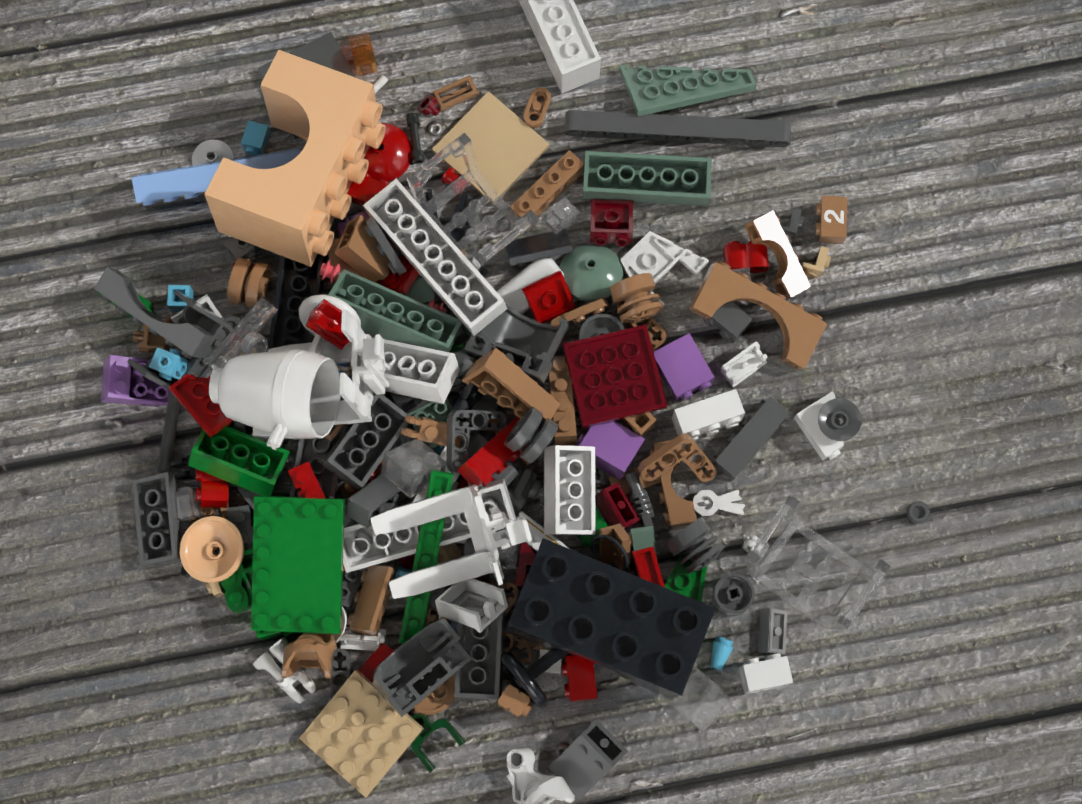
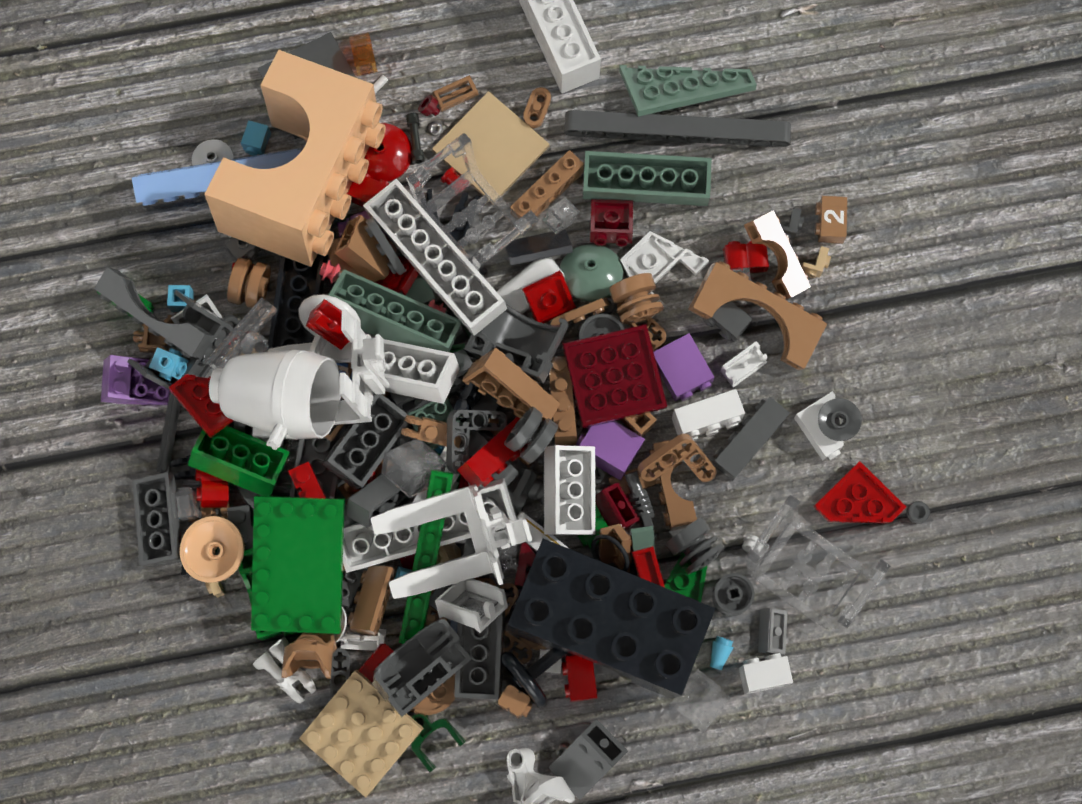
green brick [220,568,251,614] -> none
white piece [693,490,745,516] -> none
none -> red plate [814,461,906,523]

